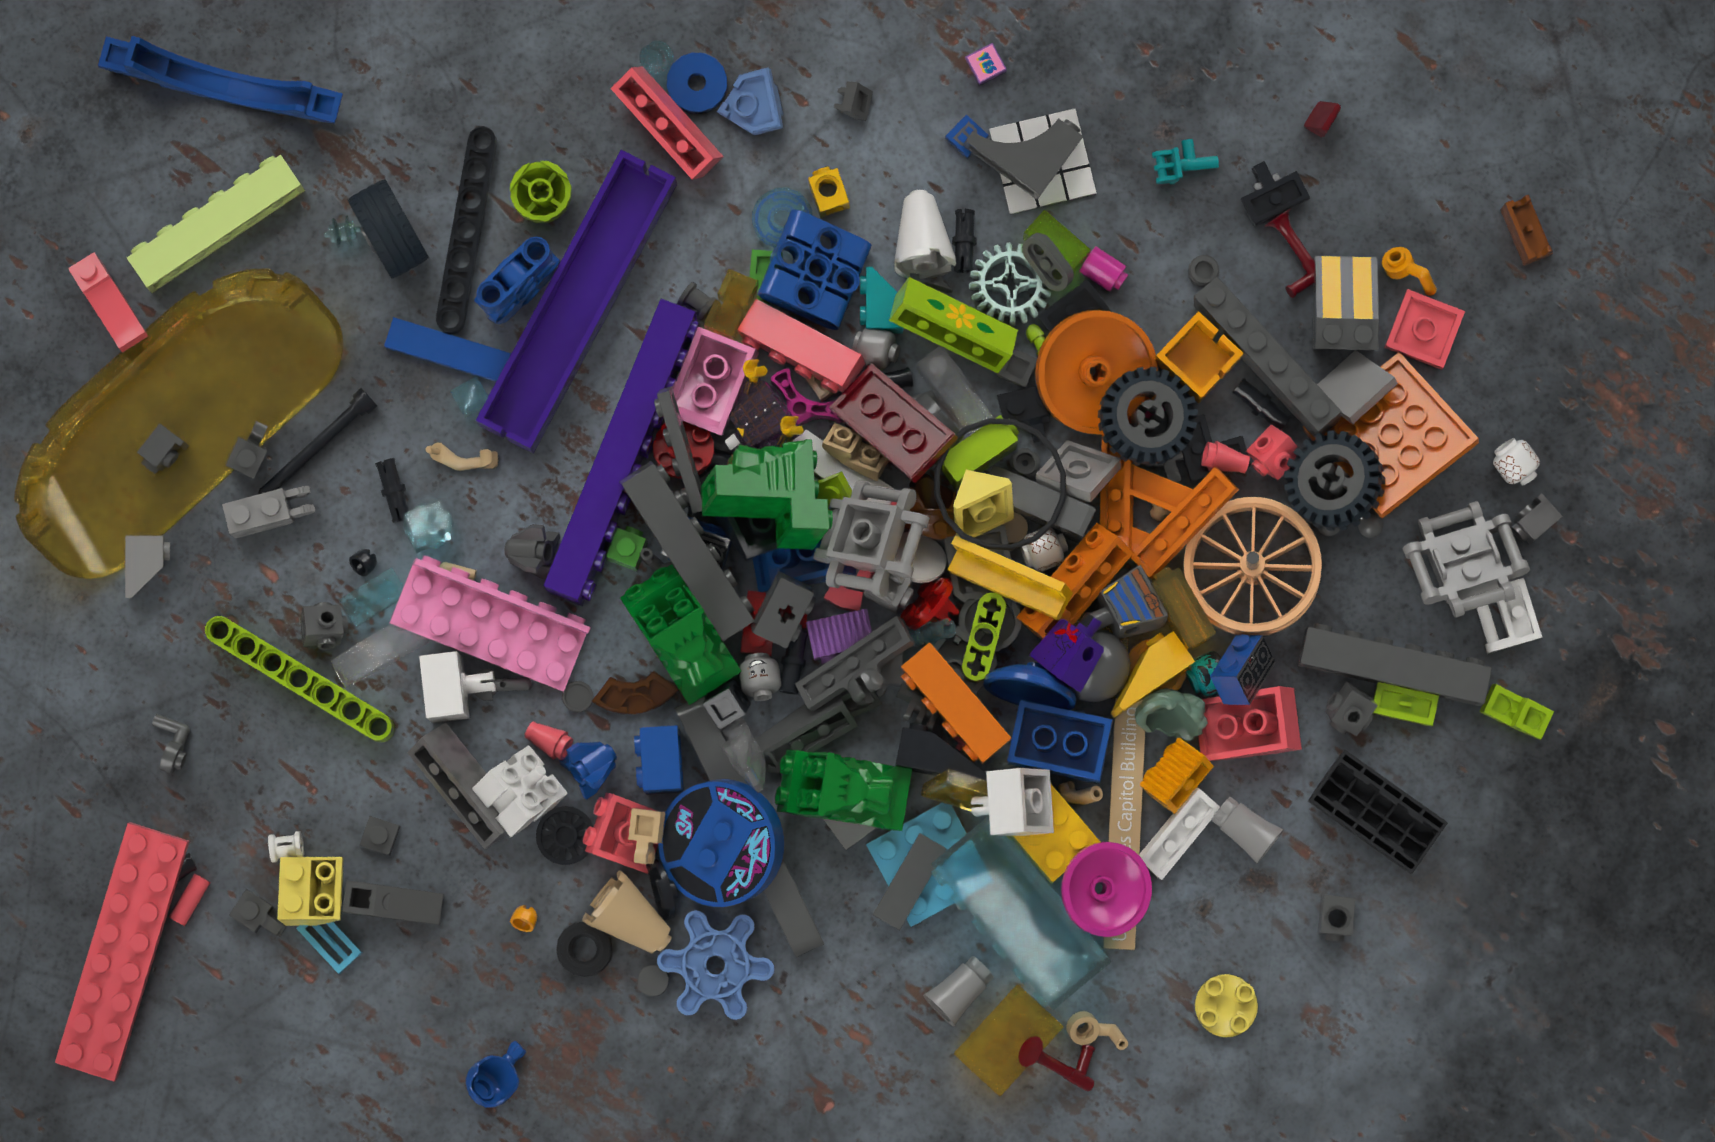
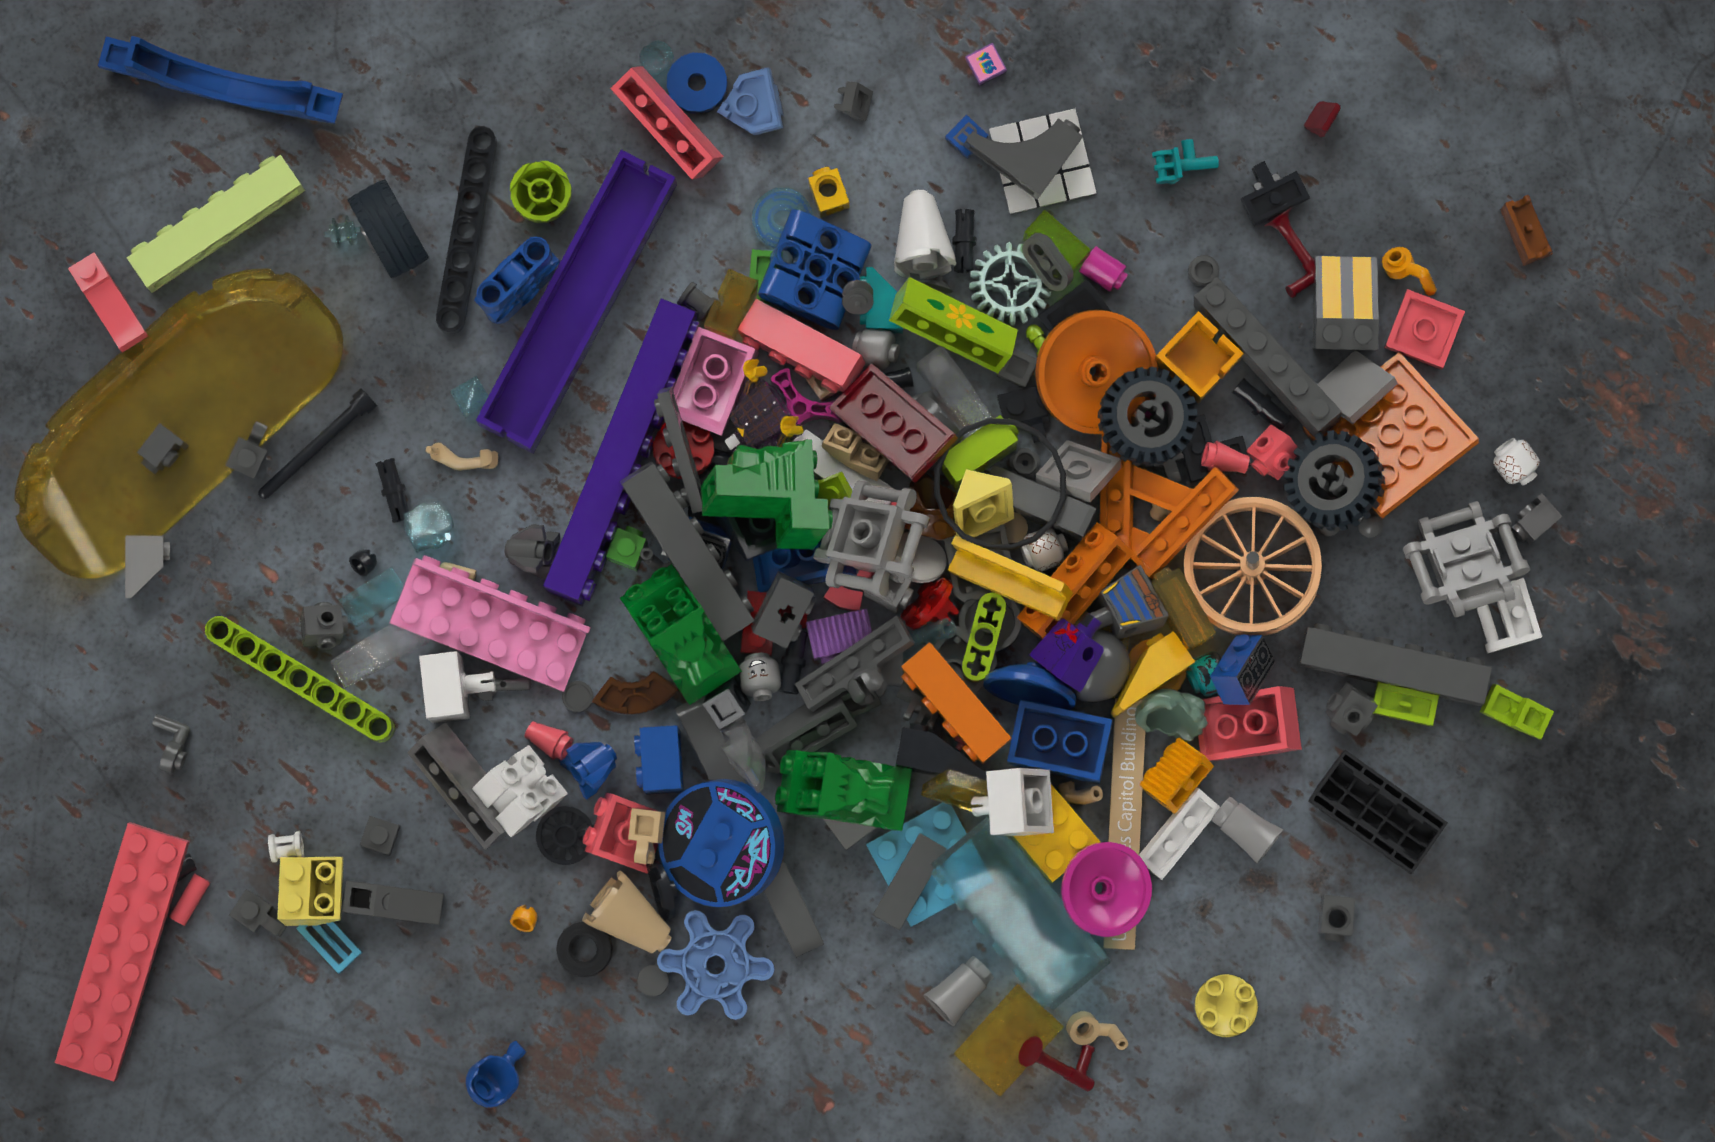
light grey hinge [222,486,315,539] -> none
blue tile [384,317,511,382] -> none
none -> dark grey wheel [842,280,873,314]

